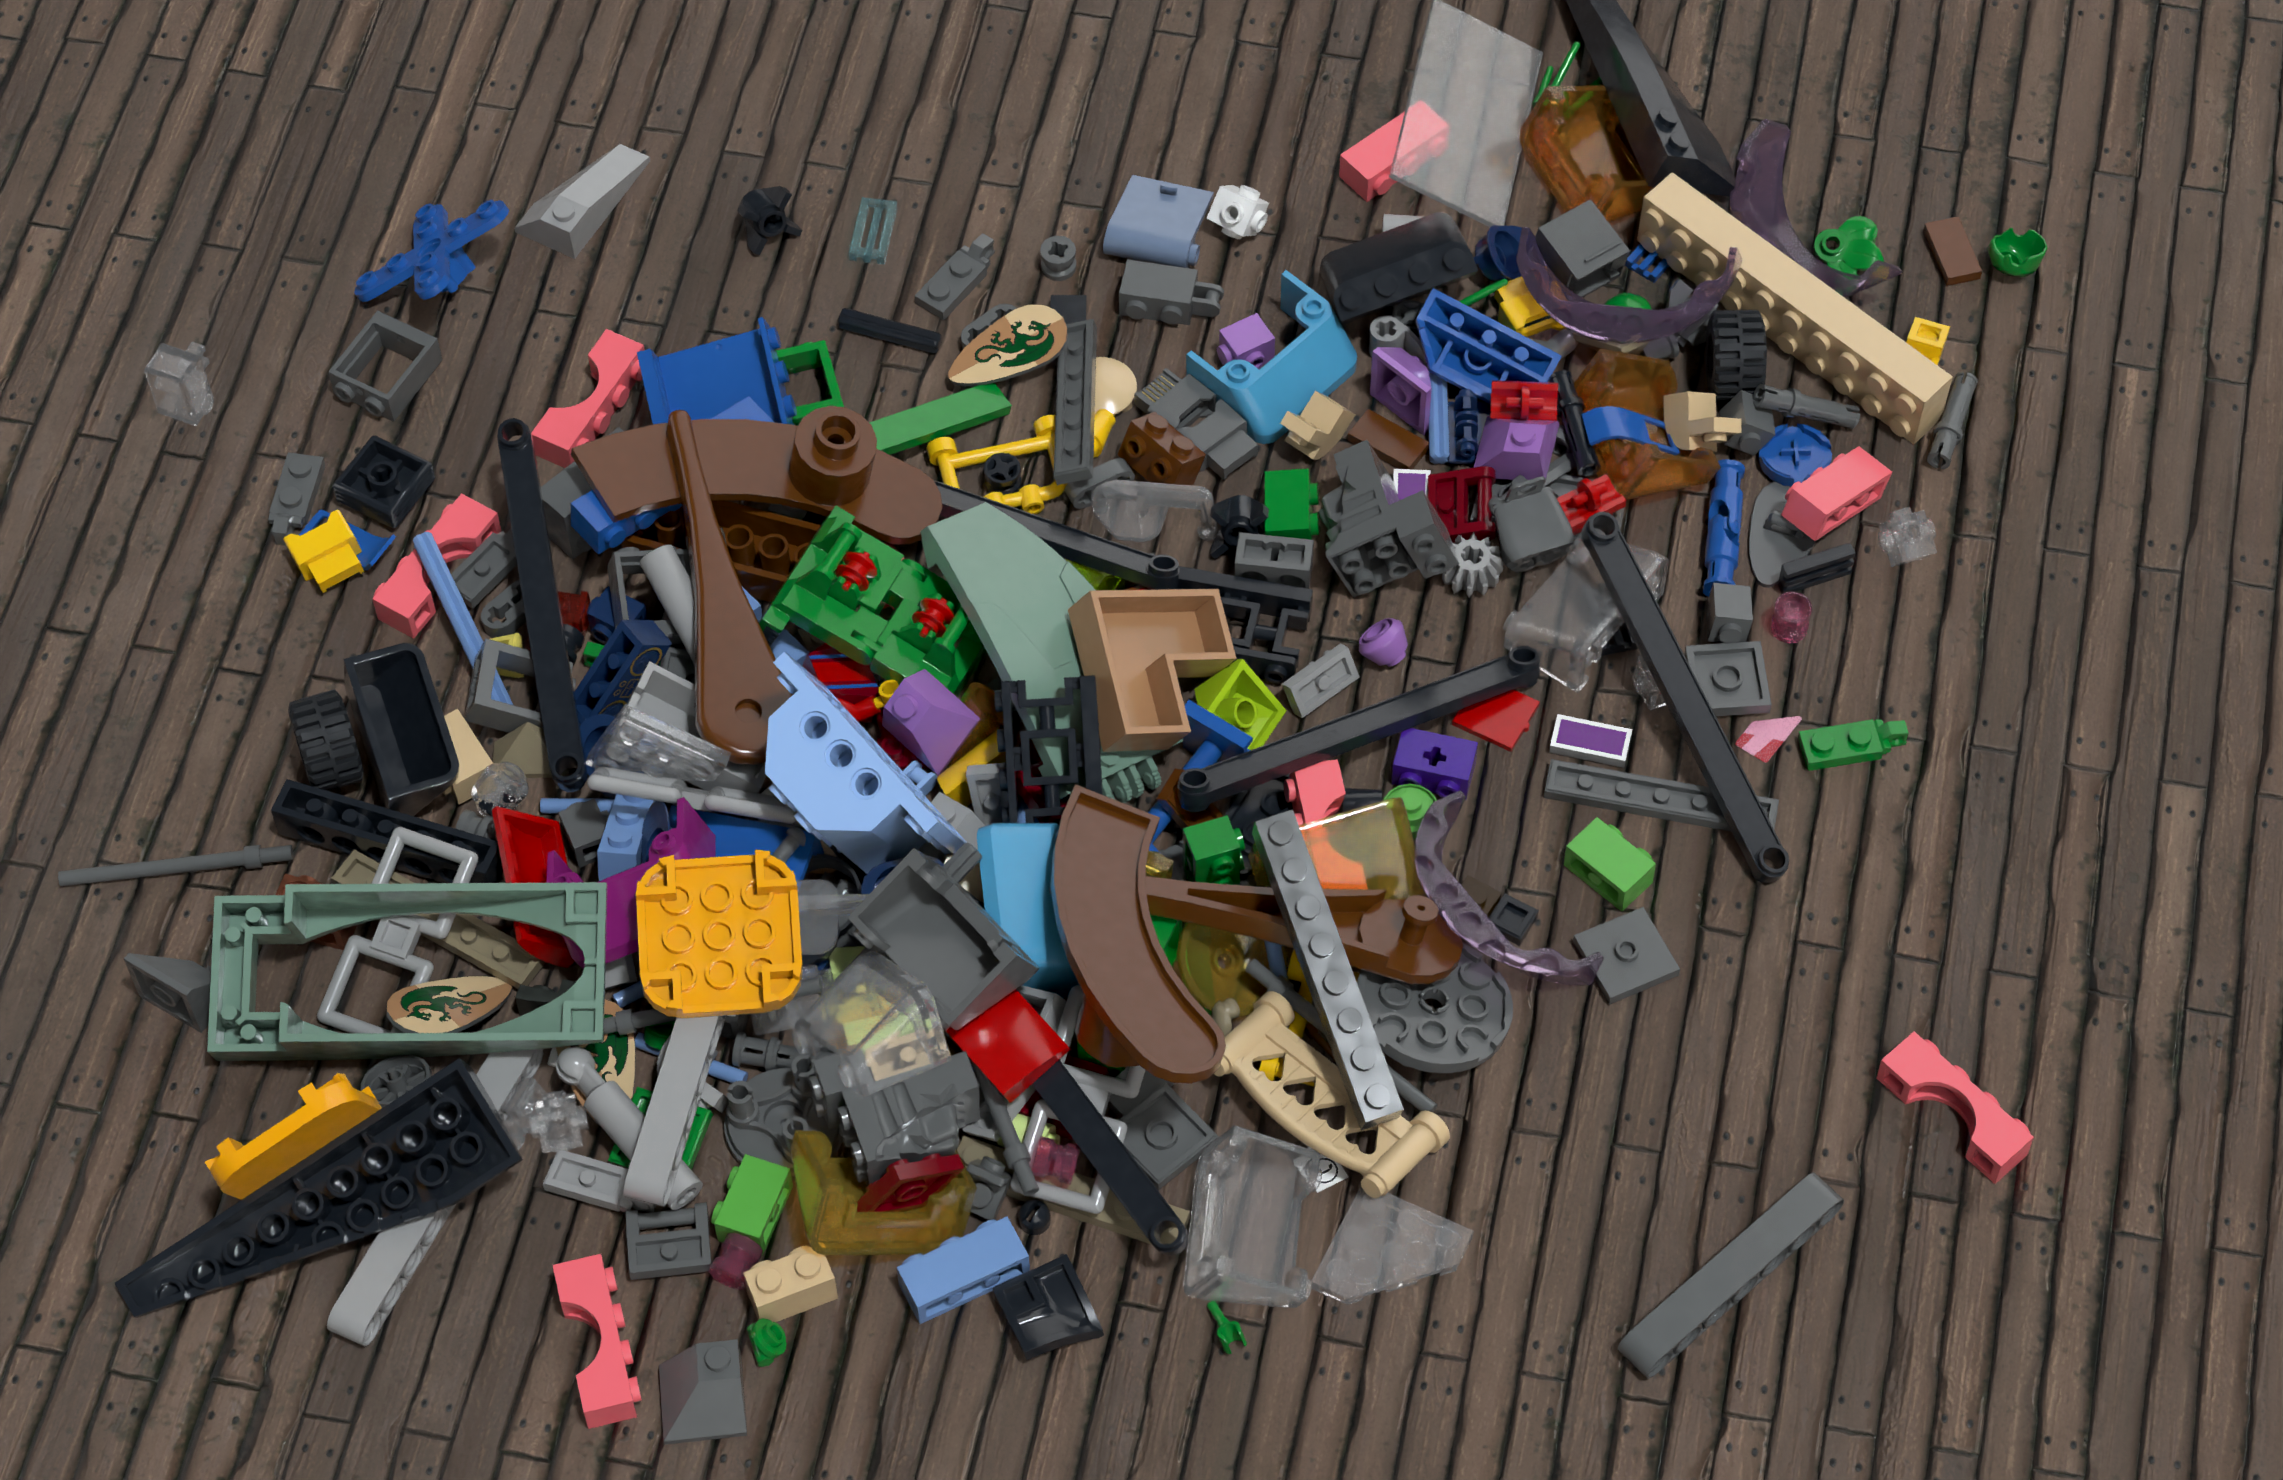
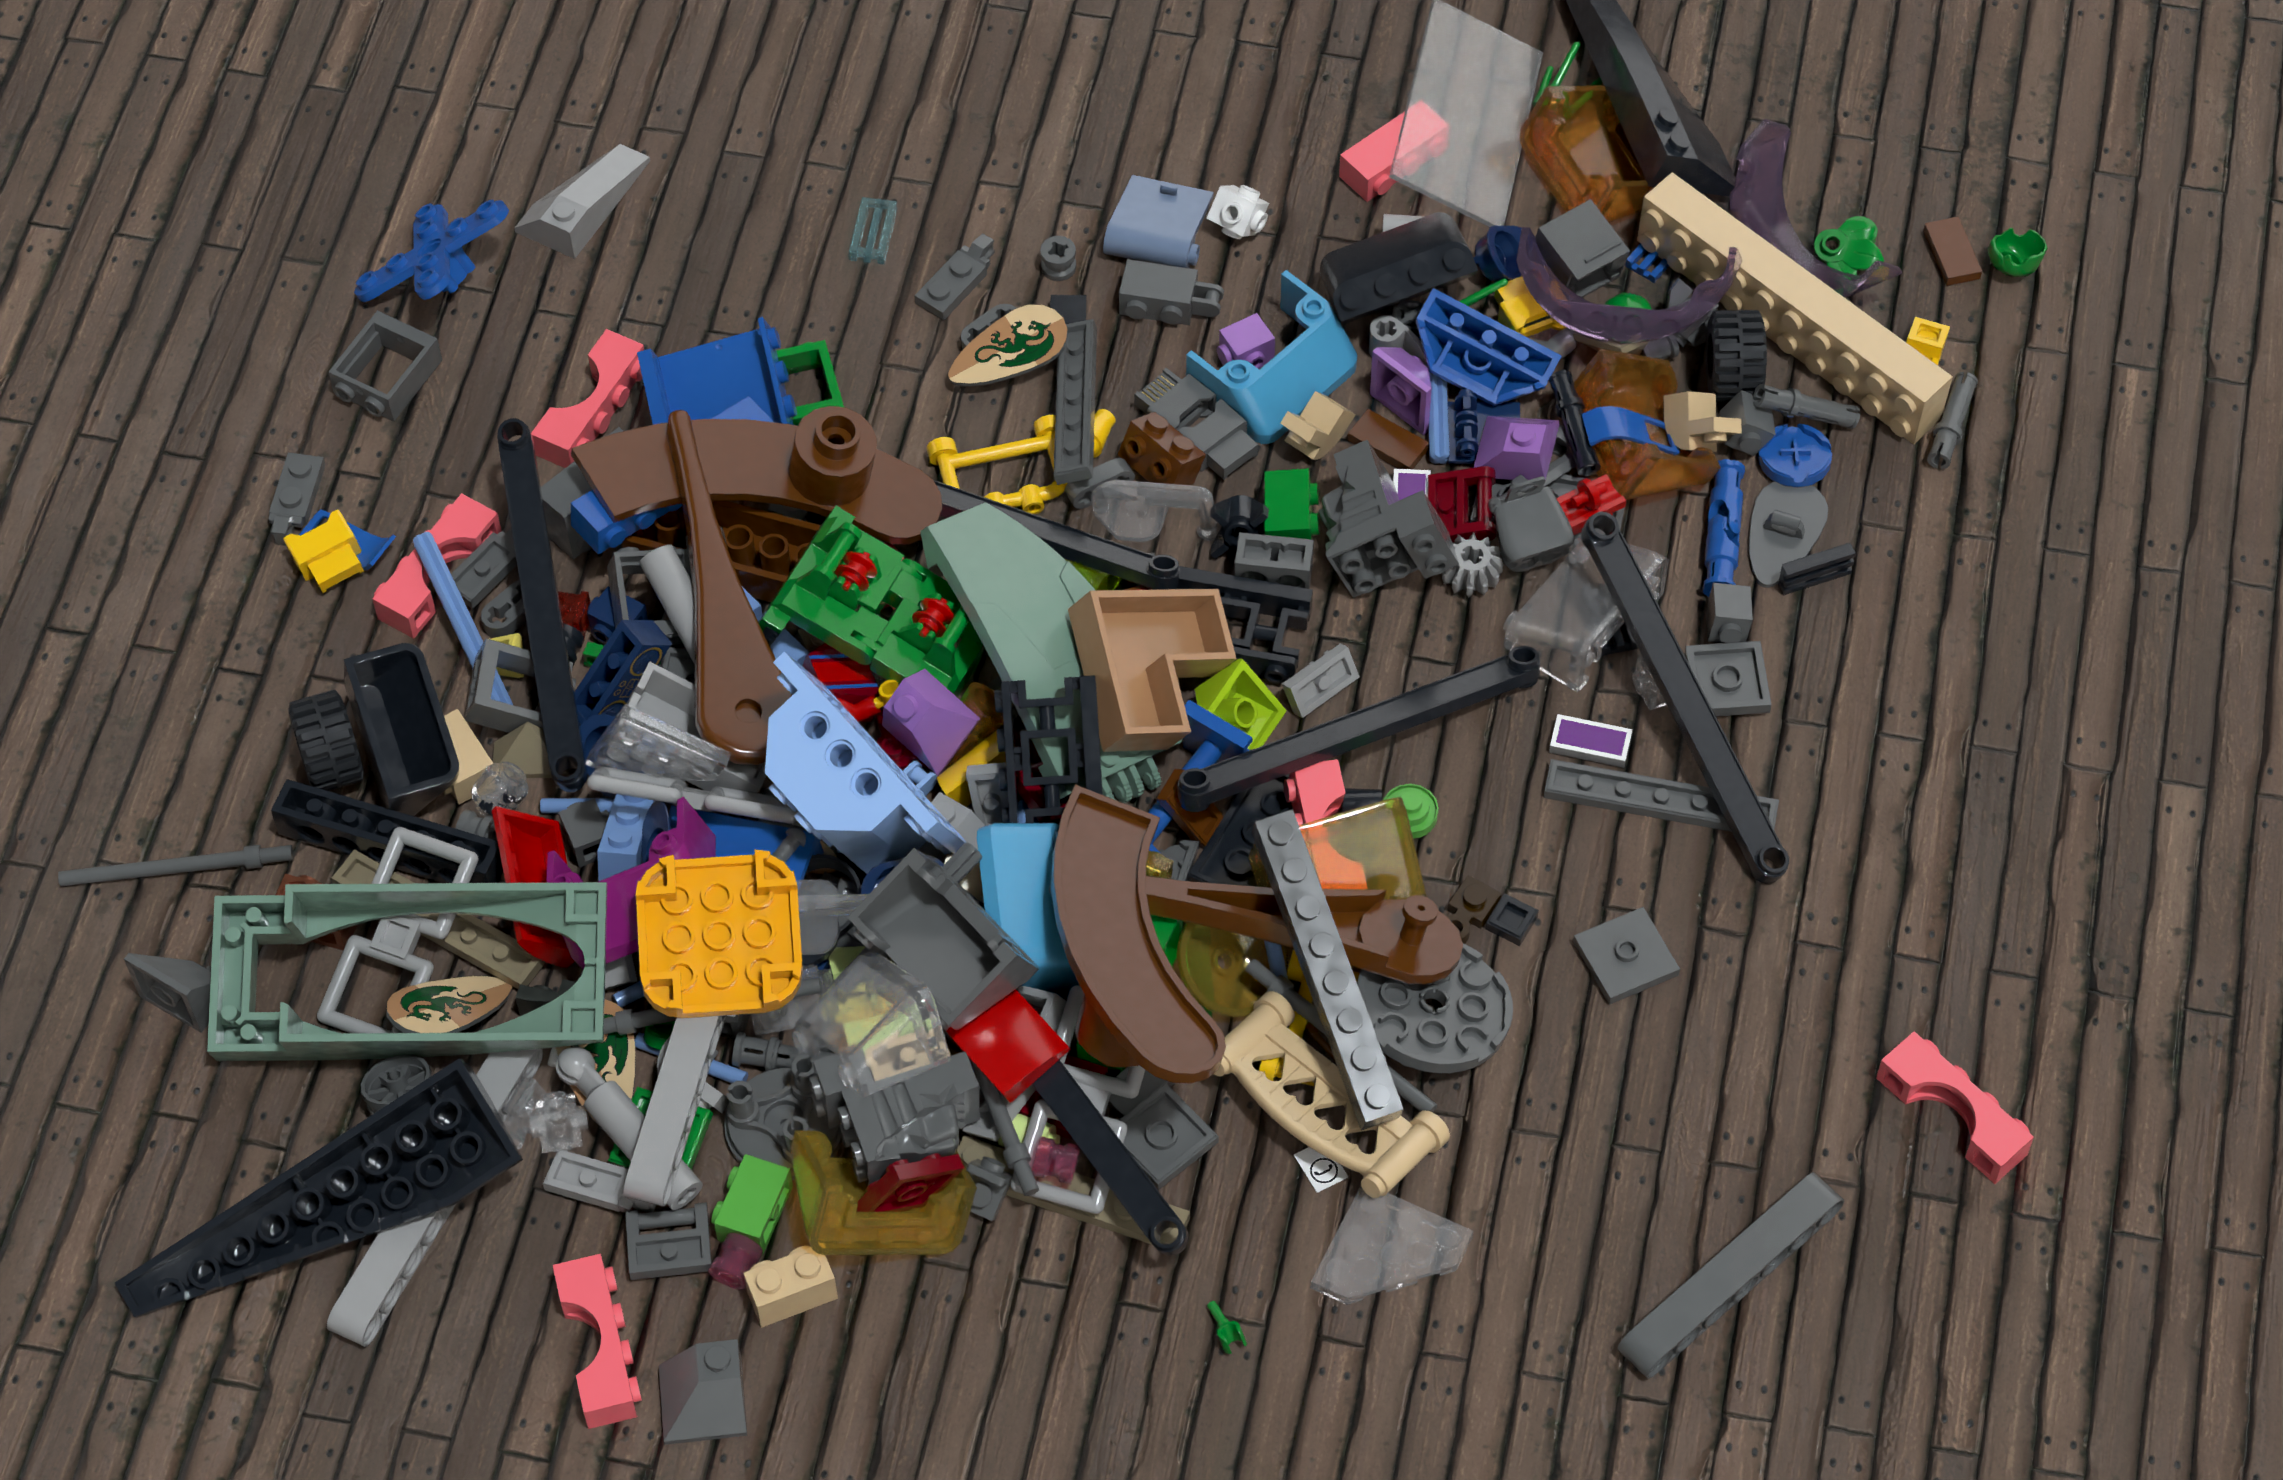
clear brick [144,342,214,426] -> none
light orange tile [205,1073,382,1200] -> none
black brick [332,435,435,528] -> none
black brick [737,186,803,255] -> none
green plate [747,1318,786,1367] -> none
black axle [838,308,942,353] -> none
green tile [869,383,1012,455] -> none
medium blue brick [897,1216,1030,1324] -> none
black wheel [984,453,1022,495] -> none
black plate [992,1254,1104,1360] -> none
black hinge [1018,1199,1051,1235] -> none
tan dish [1095,357,1137,415] -> none
green brick [1183,815,1245,885] -> none
clear windscreen [1184,1125,1322,1308] -> none
dark tan arm [1212,998,1240,1037] -> none
medium lavender cone [1359,618,1408,667] -> none
dark purple brick [1392,728,1478,800] -> none
clear purple windscreen [1415,790,1604,985] -> none
red piece [1452,690,1540,752] -> none
red hips [1490,380,1558,421] -> none
bright green brick [1564,817,1656,912] -> none
clear pink sticker [1735,716,1802,763] -> none
clear pink wheel [1771,592,1812,643] -> none
coral brick [1781,446,1892,541] -> none
green hinge [1797,719,1909,771] -> none
clear brick [1878,507,1937,567] -> none

